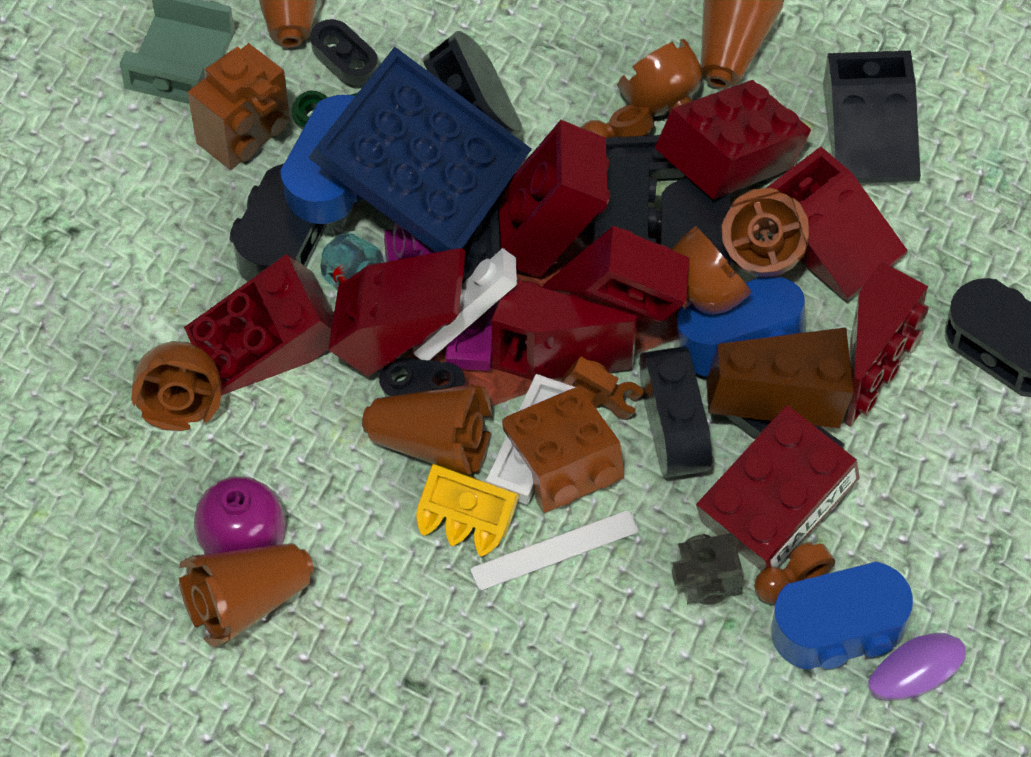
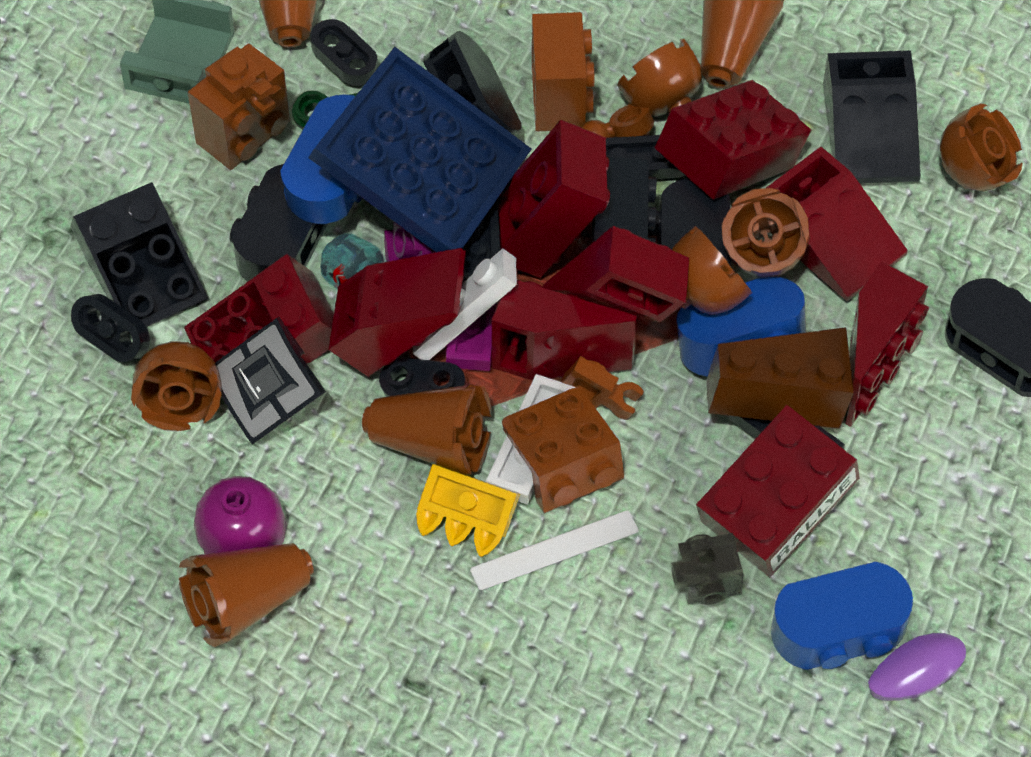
black brick [639,346,712,478] -> none
dark orange plate [754,542,835,604] -> none
none -> black slope [70,182,208,327]
none -> black plate [71,294,150,362]
none -> slope [215,317,326,444]
none -> dark orange brick [532,12,594,131]
none -> dark orange cylinder [940,103,1023,192]

